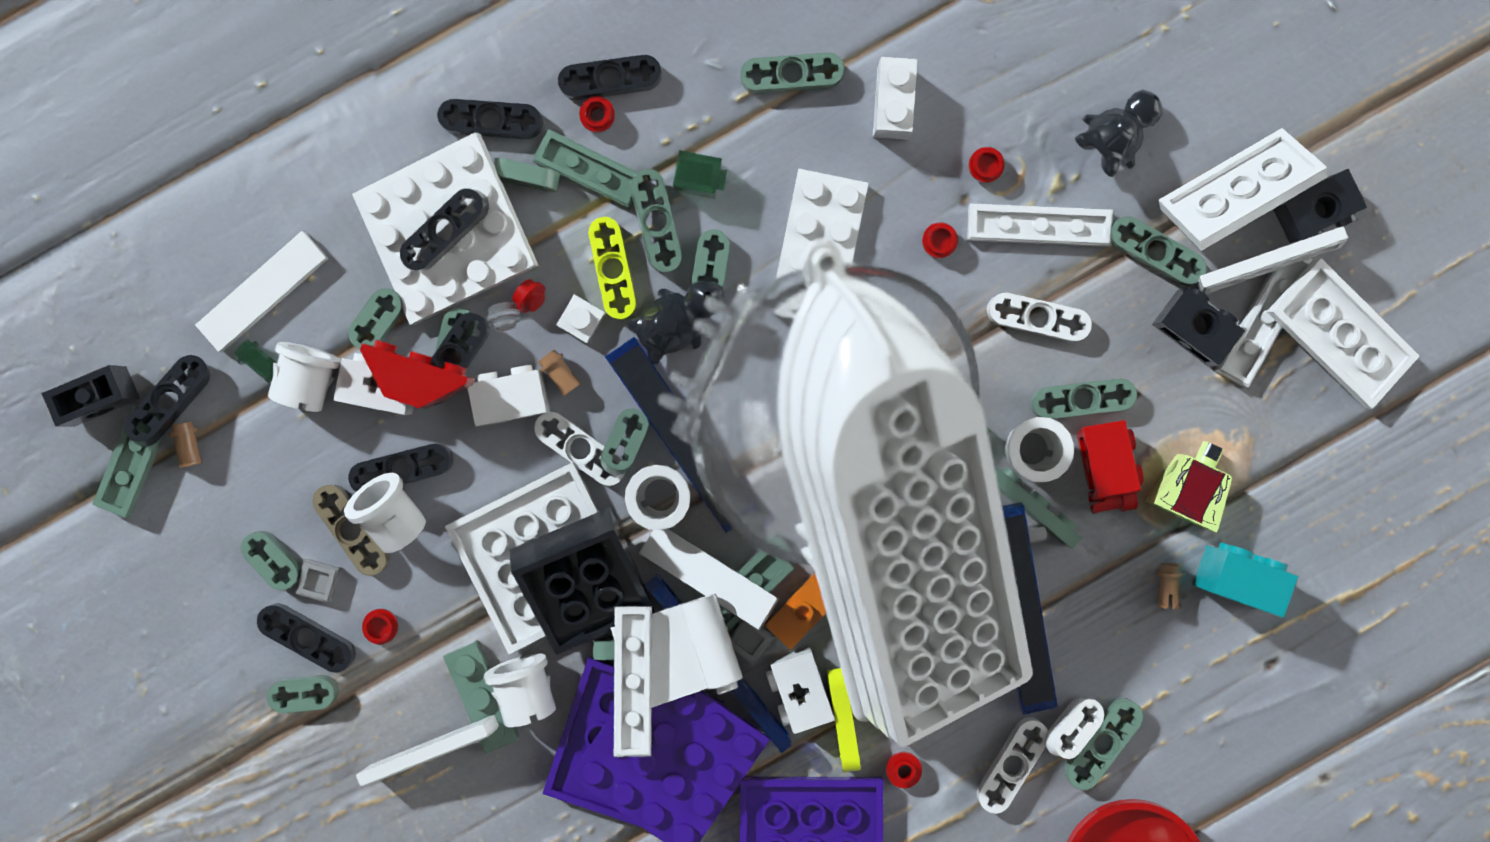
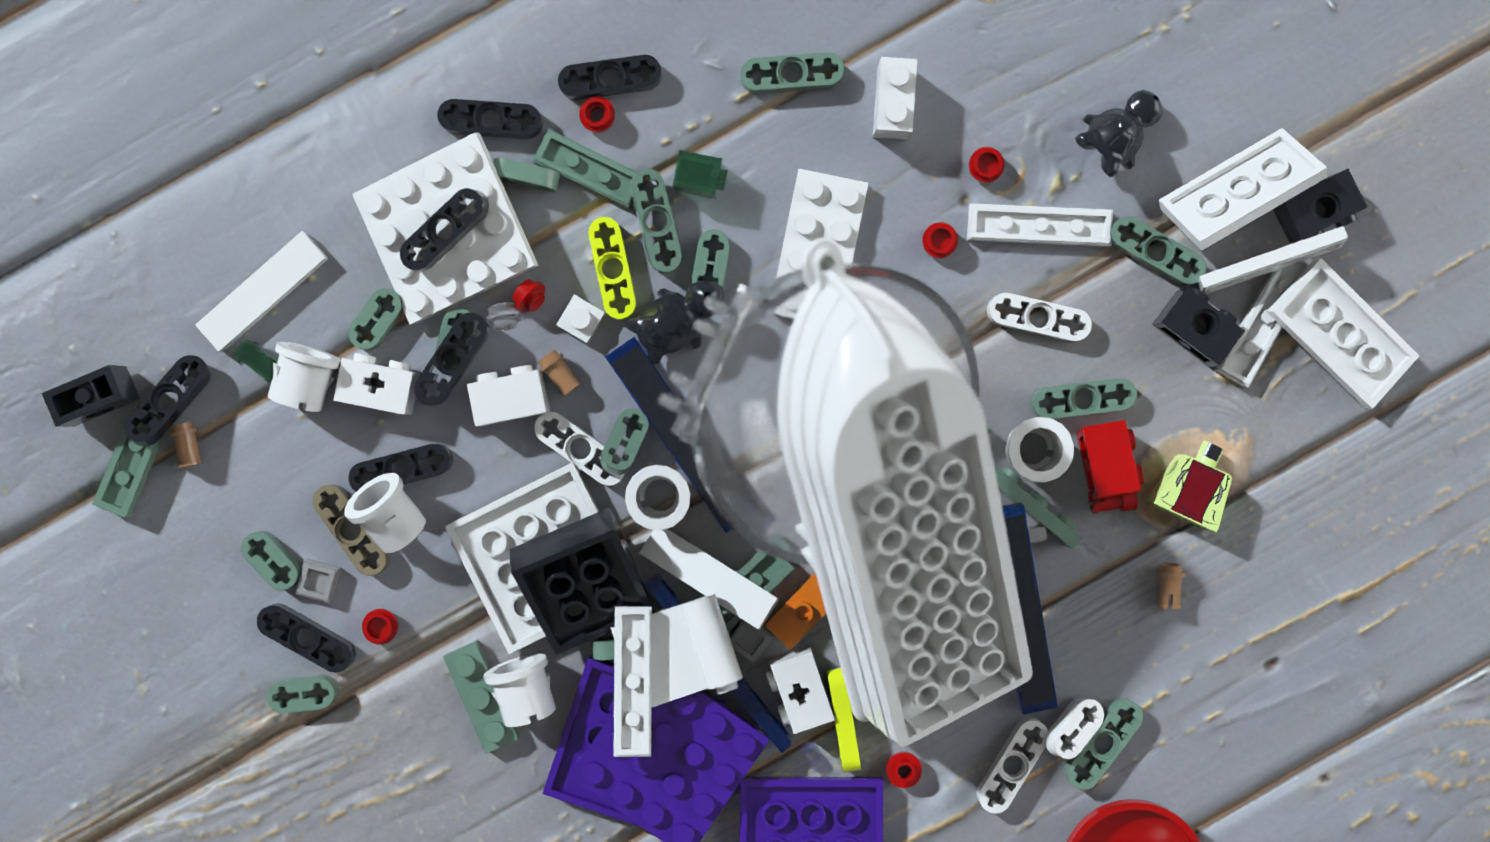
white tile [356,715,499,787] -> none
red slope [360,339,475,409] -> none
teal brick [1192,542,1299,618] -> none

